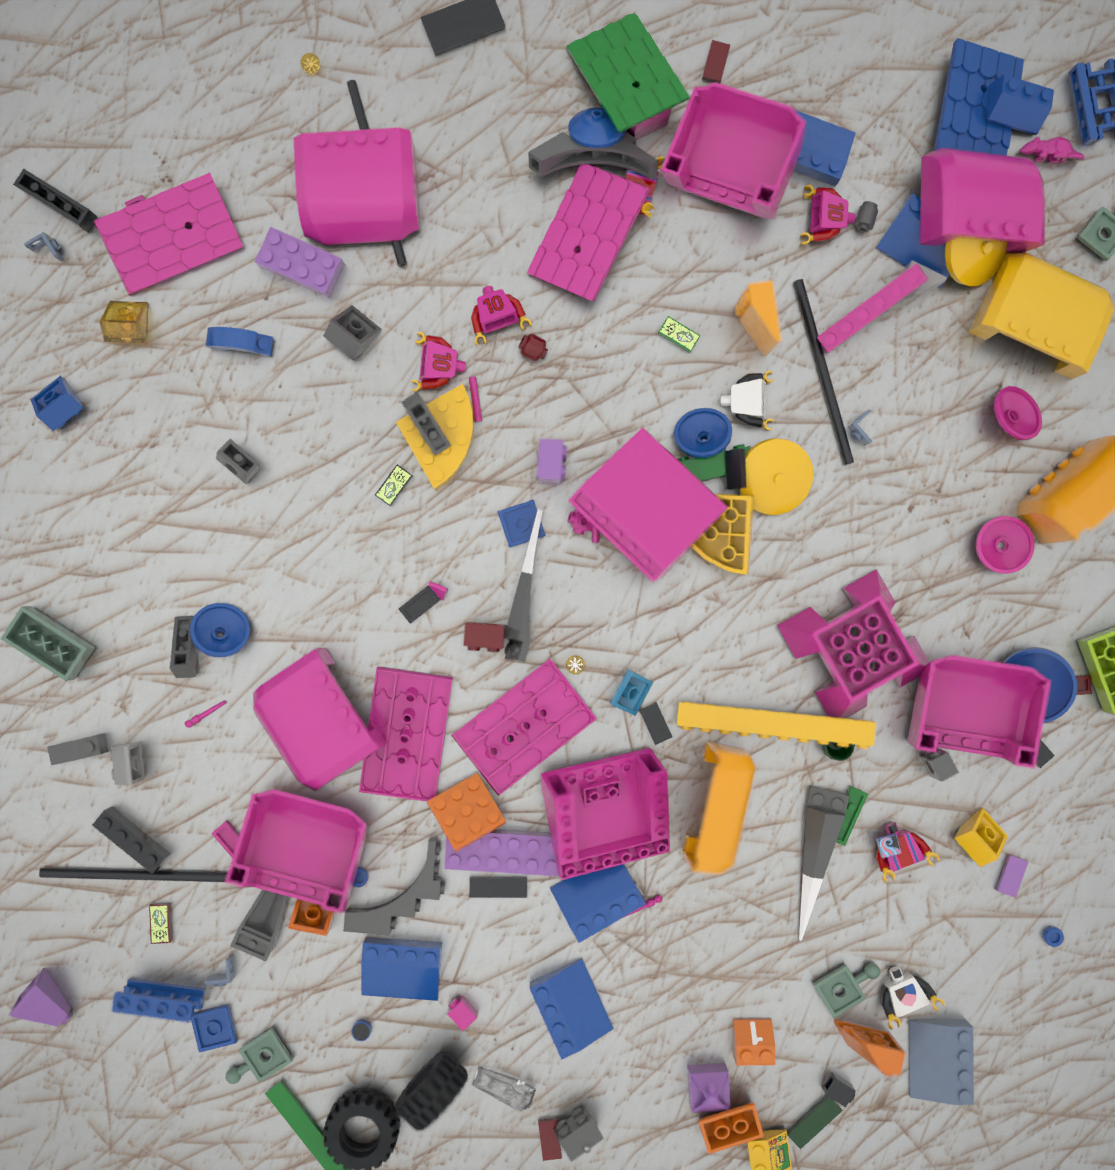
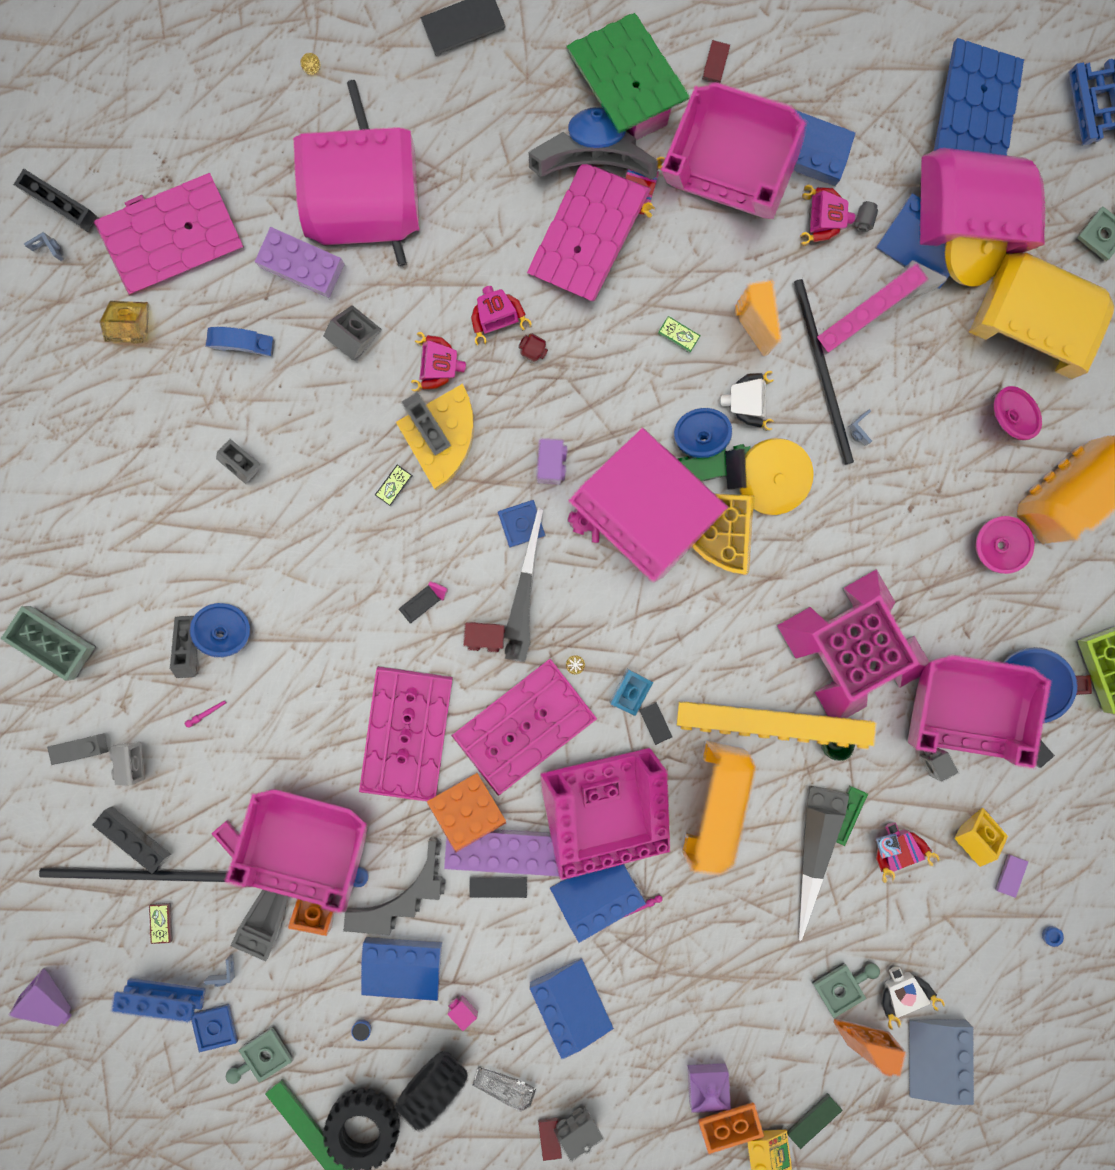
blue slope [30,376,83,431] -> none
dark pink slope [253,647,387,791] -> none
dark pink piece [469,377,482,422] -> none
orange slope [733,1019,775,1066] -> none
black brick [822,1072,856,1107] -> none
blue slope [986,74,1054,135] -> none
dark pink animal [1019,137,1084,163] -> none

